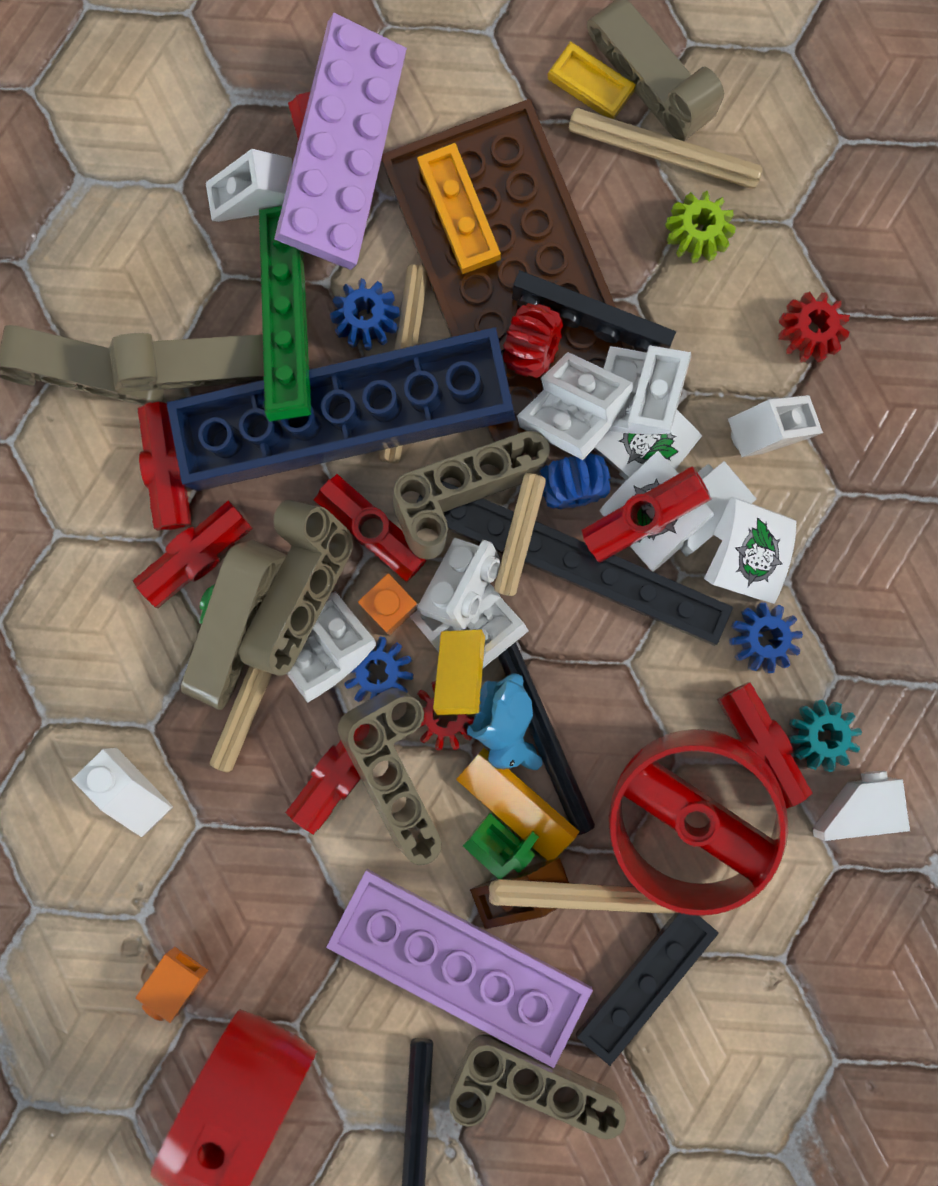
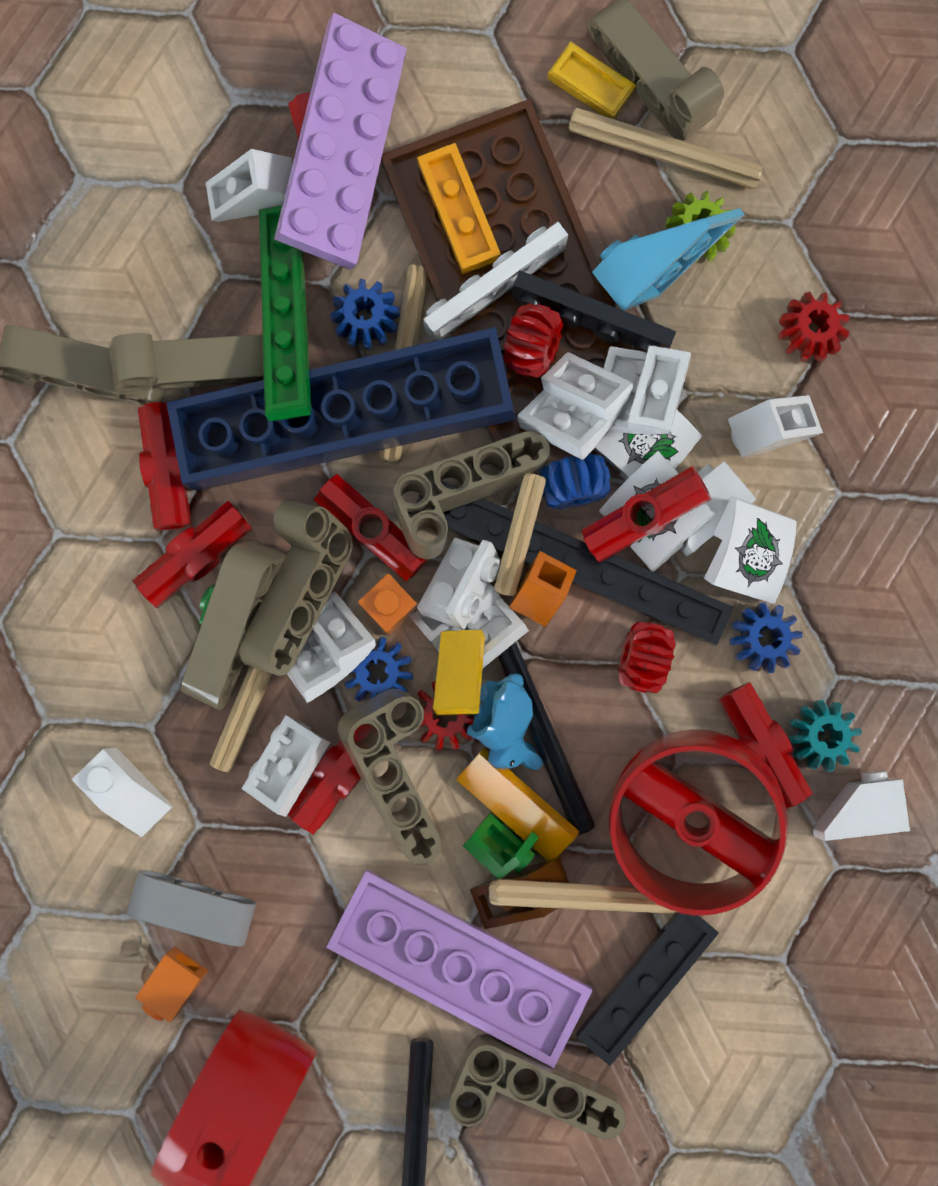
none -> light grey beam [126,870,257,947]
none -> white bracket [242,715,330,817]
none -> white plate [423,222,568,342]
none -> orange brick [509,551,577,627]
none -> medium azure slope [592,208,745,311]
none -> red gear [618,622,676,694]

